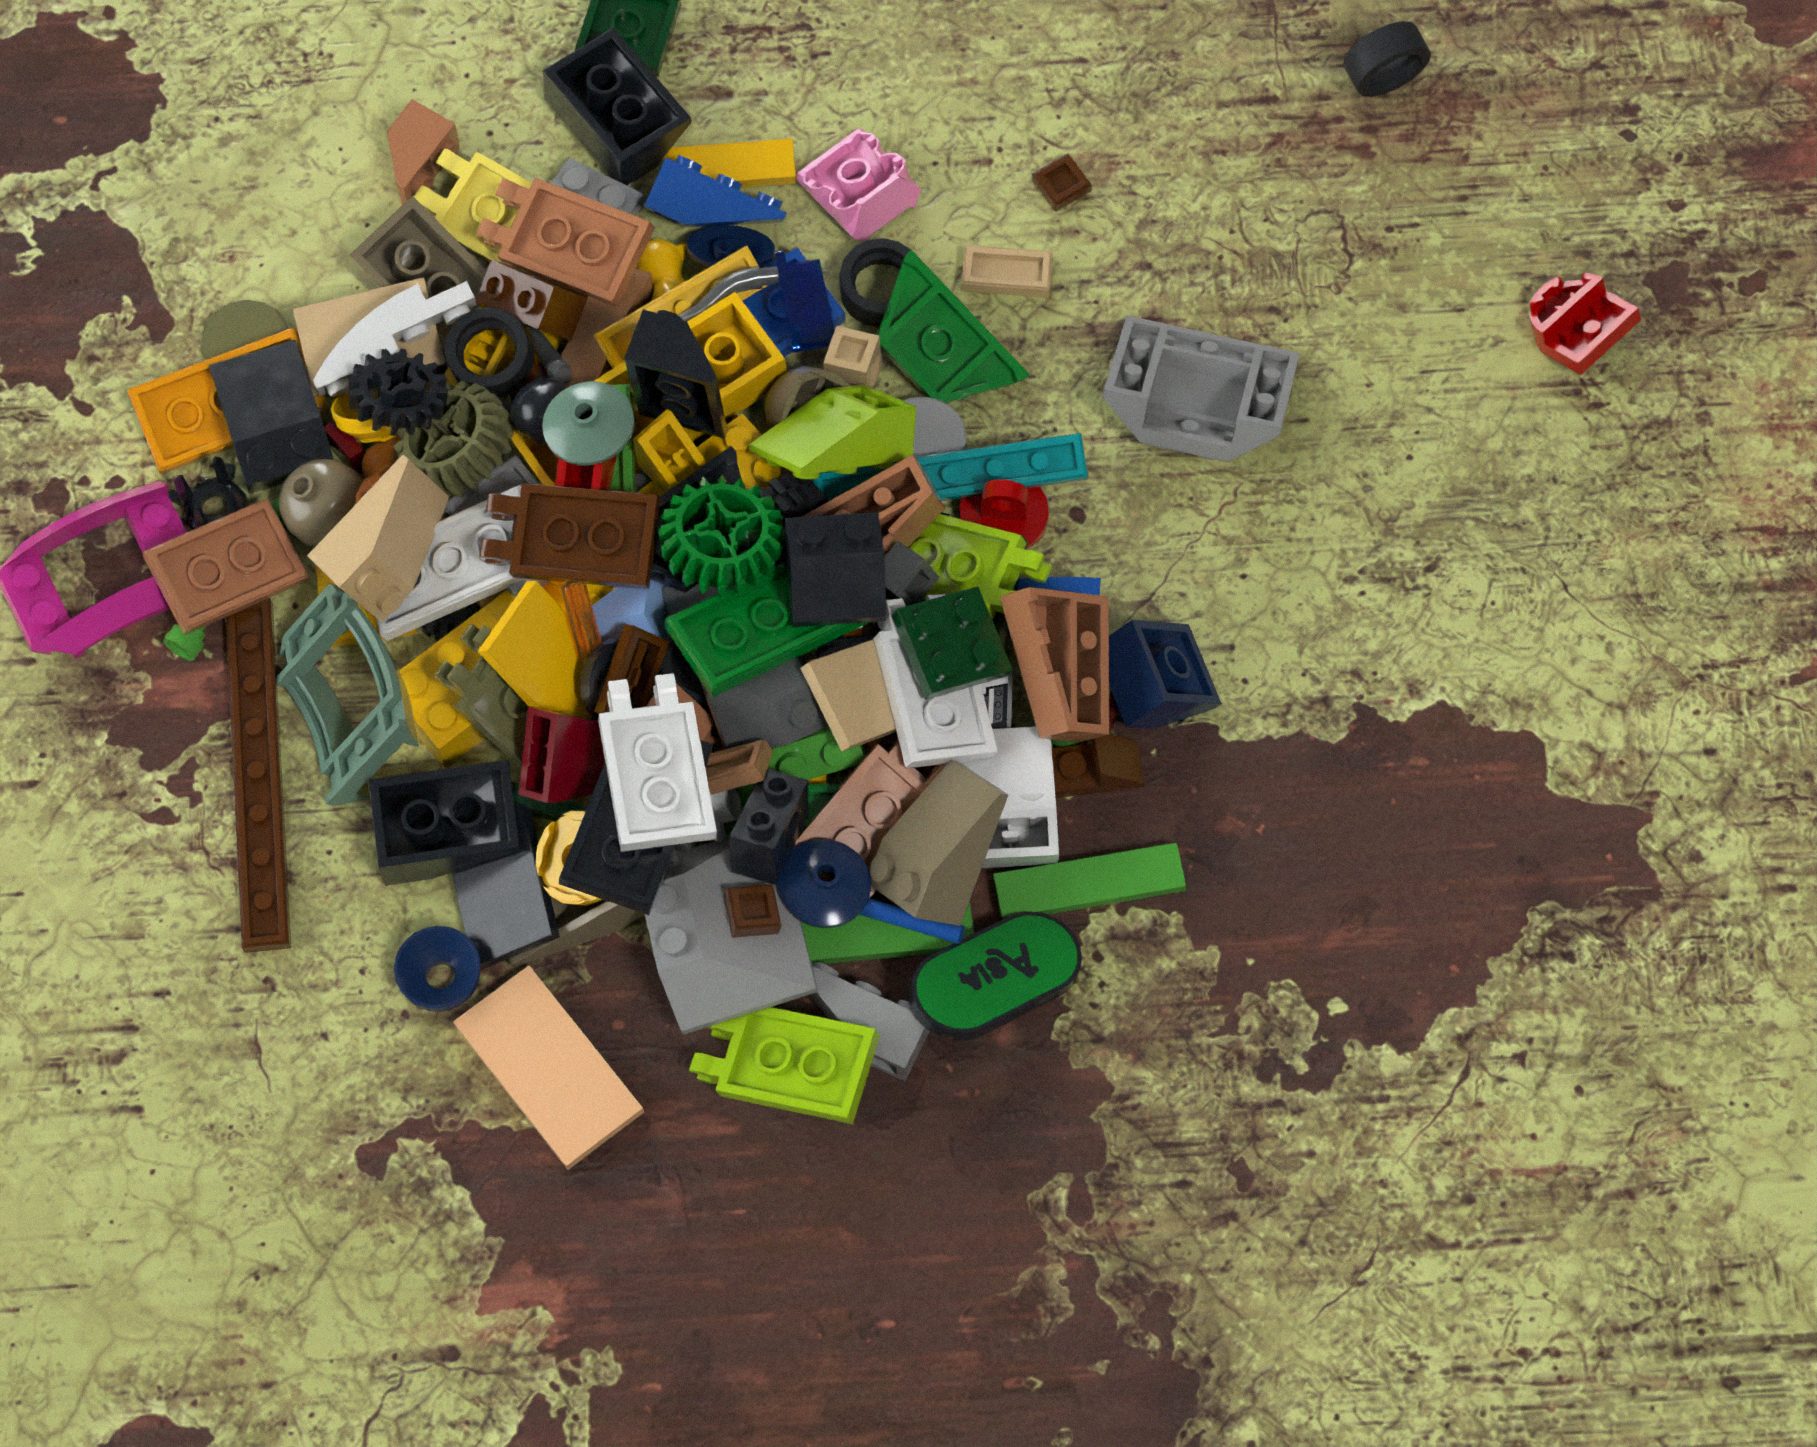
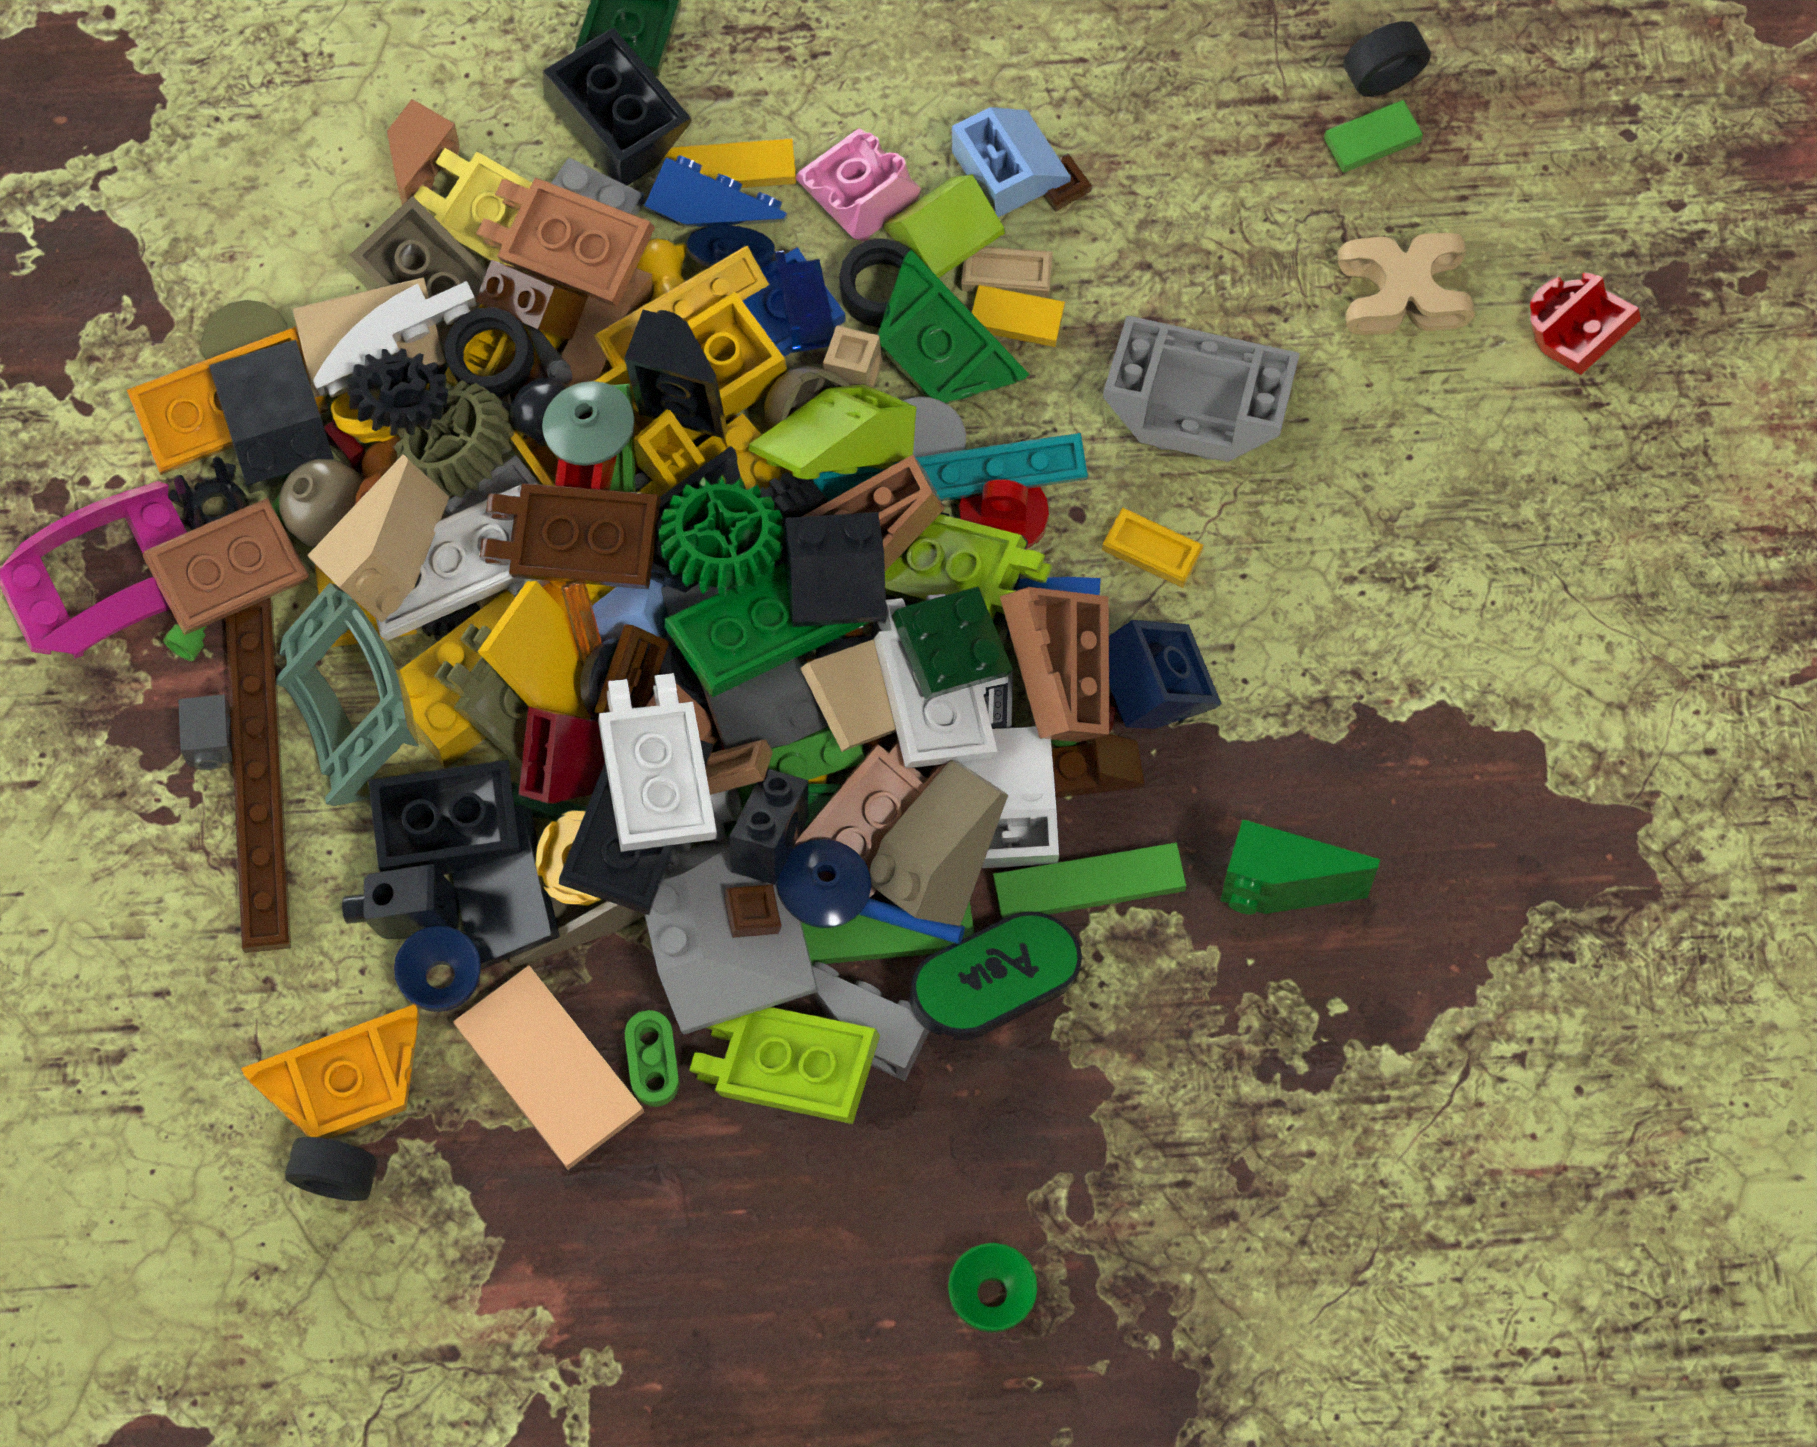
dark grey animal [678,266,779,322] -> none
dark grey plate [884,541,940,606] -> none
none -> dark grey brick [178,694,233,770]
none -> light orange wing [241,1004,420,1139]
none -> black tyre [285,1137,378,1201]
none -> black torso [342,864,459,939]
none -> bright green plate [625,1010,679,1107]
none -> lime slope [883,174,1005,278]
none -> green piece [948,1243,1037,1333]
none -> light blue slope [952,107,1071,217]
none -> yellow tile [972,285,1065,347]
none -> yellow tile [1102,507,1204,588]
none -> green slope [1220,819,1380,915]
none -> bright green tile [1324,100,1423,173]
none -> tan piece [1337,233,1475,335]

